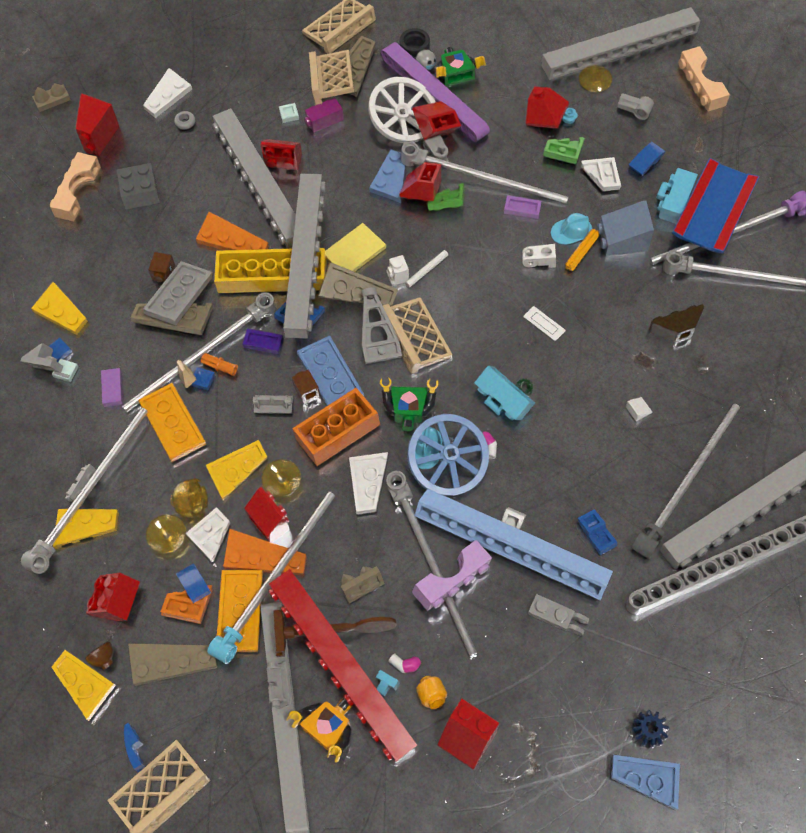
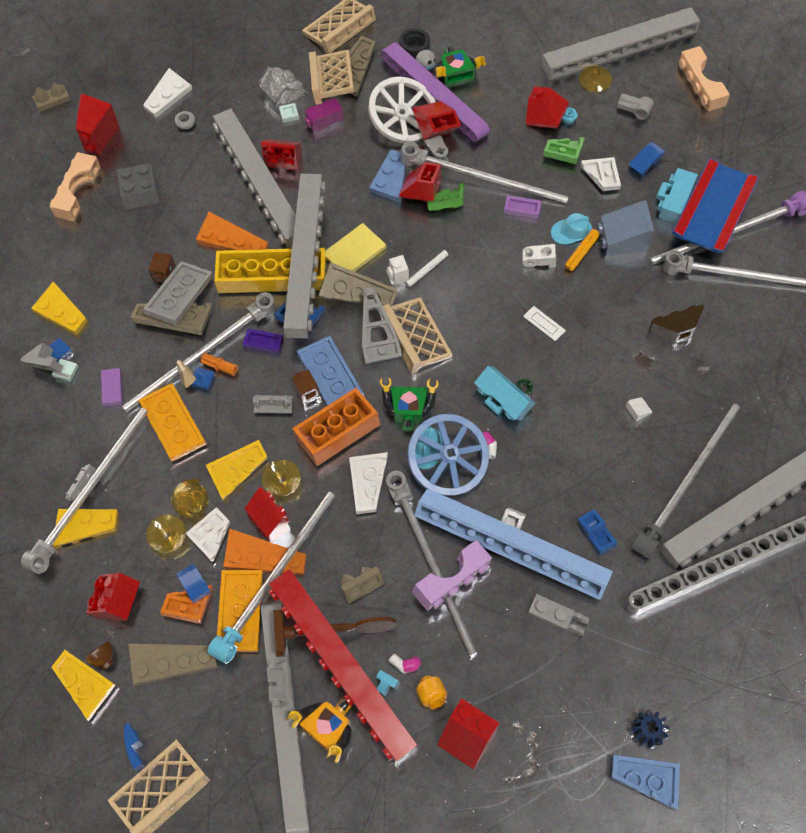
none -> clear slope [258,67,308,105]

